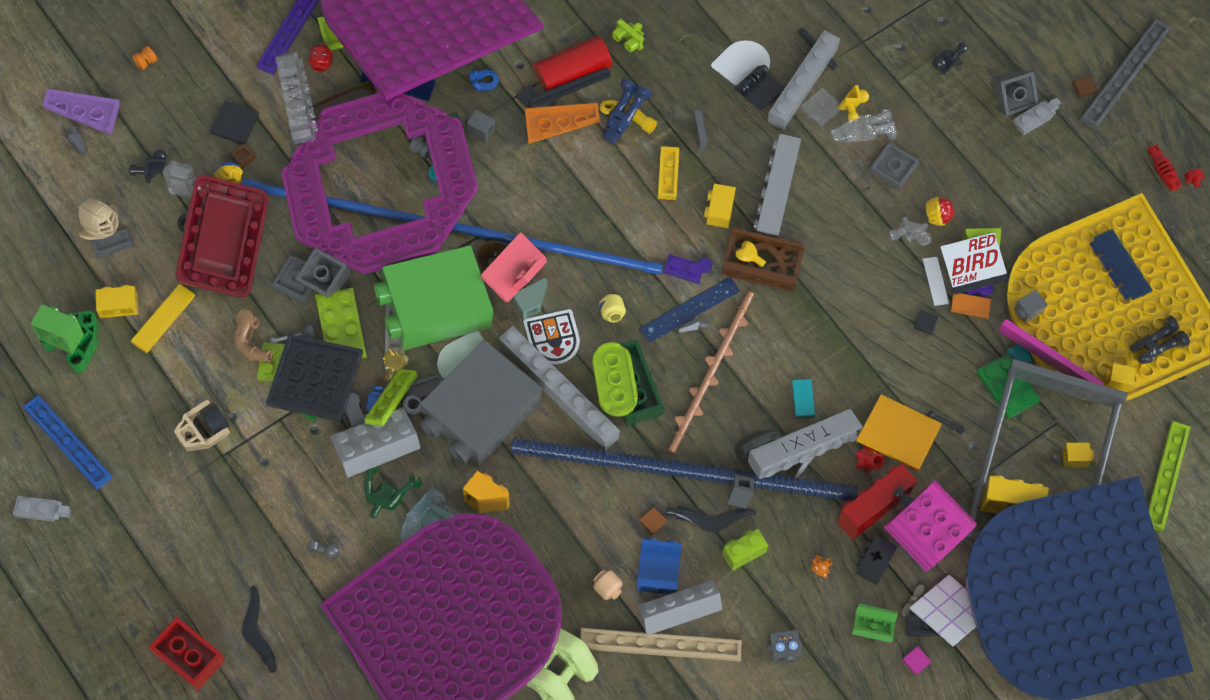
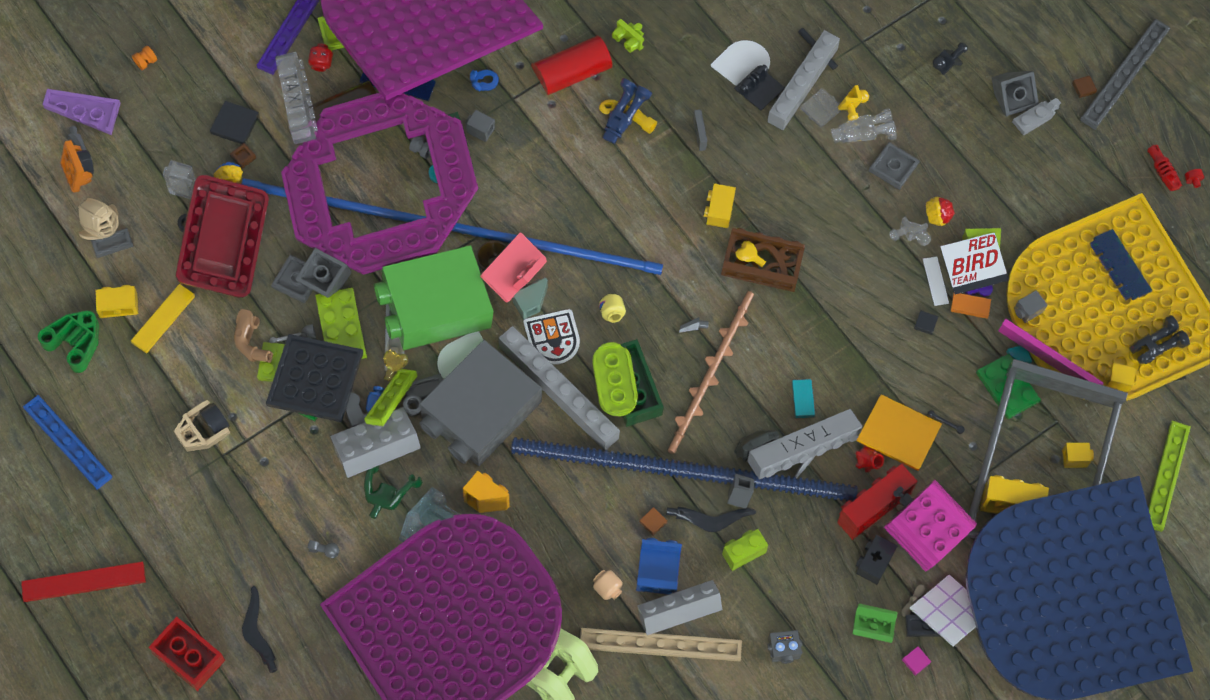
light grey hinge [13,496,71,522] -> none
bright green brick [30,304,84,354] -> none
black piece [129,150,168,184] -> none
black tile [517,85,539,108] -> none
orange wing [525,103,600,144] -> none
black axle [528,68,611,108] -> none
dark blue sticker [640,277,740,343] -> none
yellow plate [658,146,679,200] -> none
dark purple hinge [663,254,712,284] -> none
light grey brick [753,134,801,237] -> none
orange plant [812,555,832,578] -> none
none -> red tile [21,562,146,602]
none -> orange piece [60,140,94,193]

